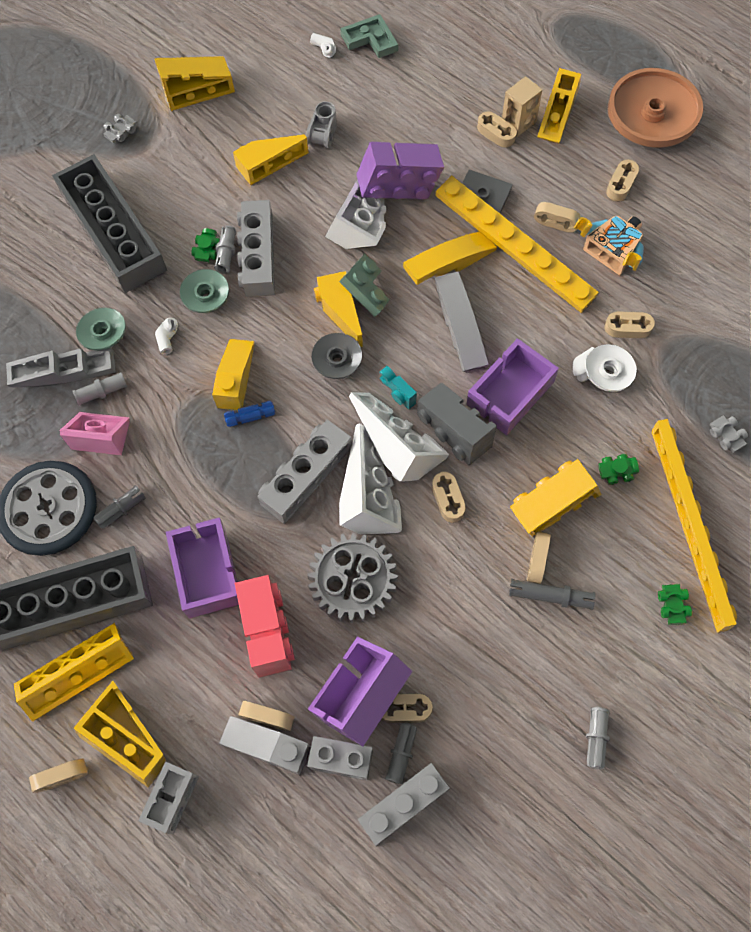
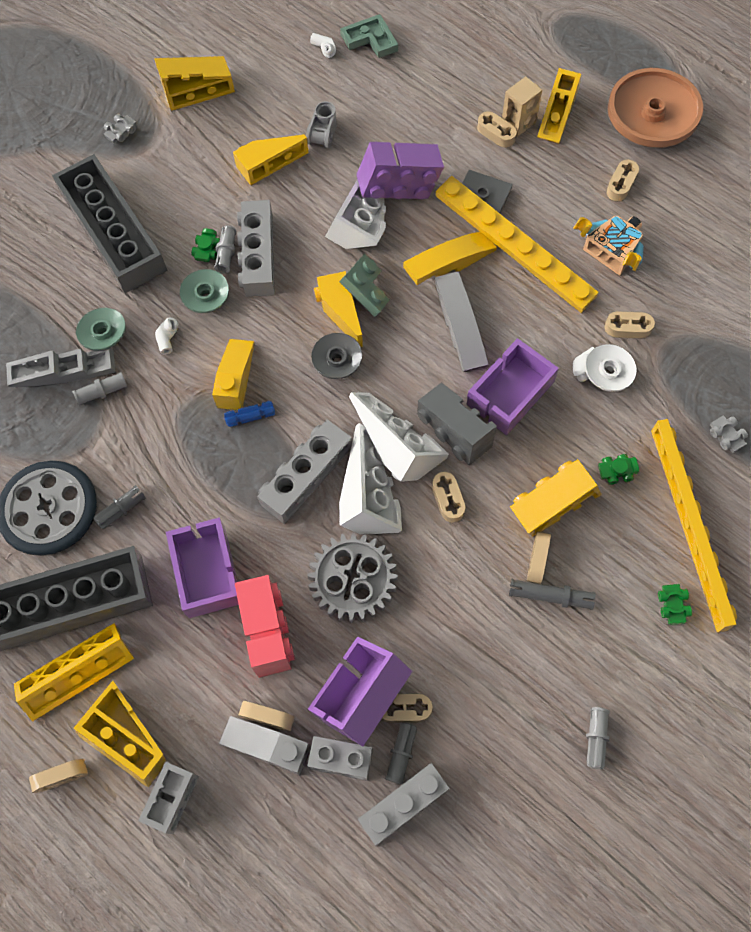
bright pink slope [60,412,130,455] -> none
teal plate [379,366,417,410] -> none
tan beam [534,202,581,233] -> none

